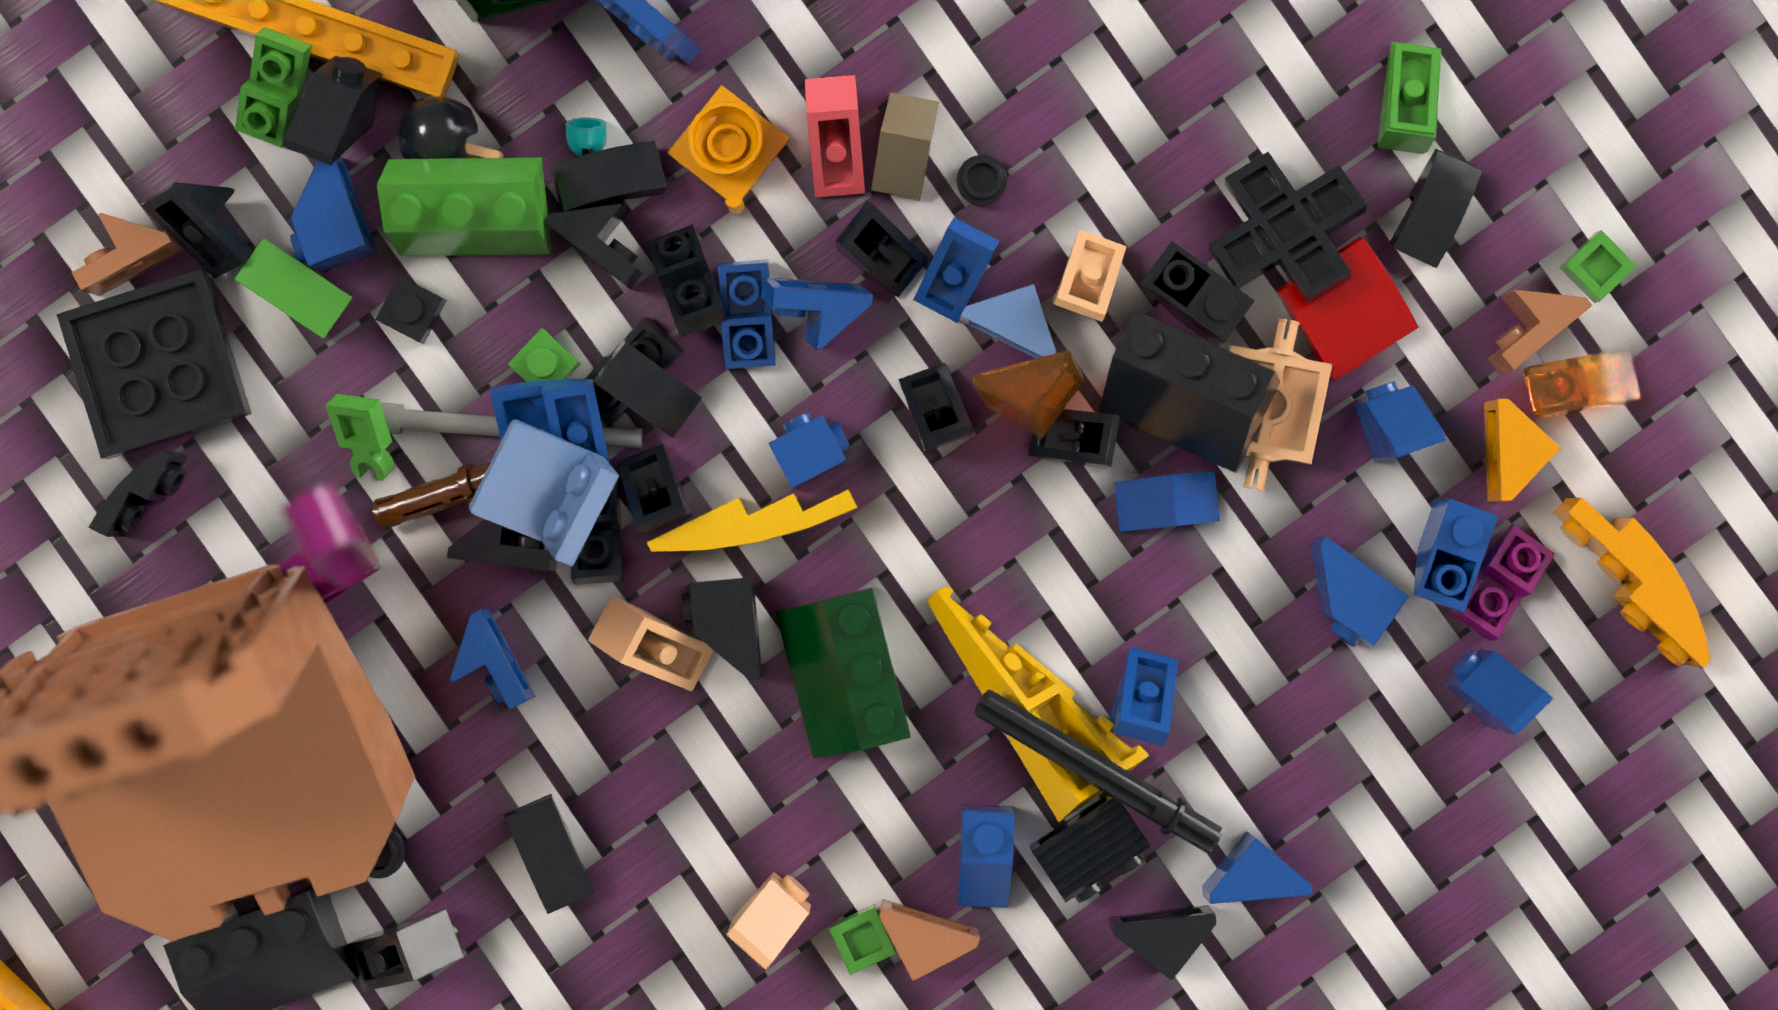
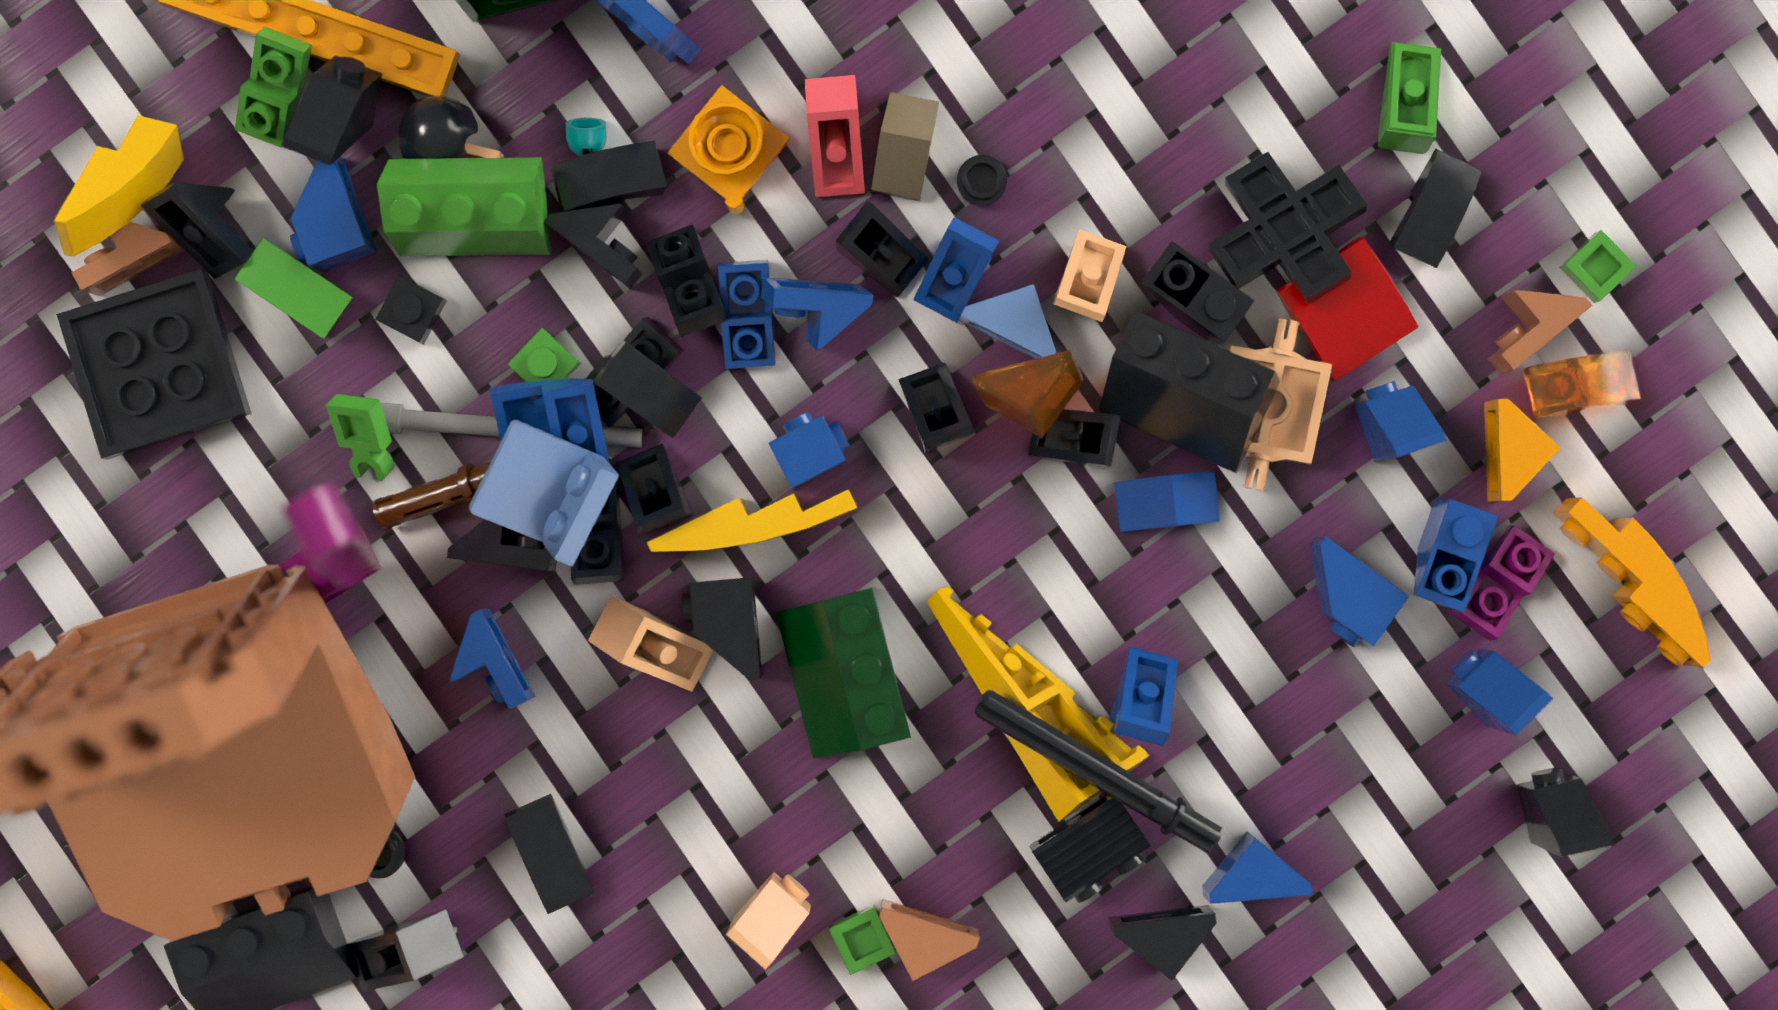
black slope [88,450,187,537] -> none
blue slope [957,804,1015,908] -> none
none -> yellow slope [54,115,184,257]
none -> black slope [1517,768,1613,857]

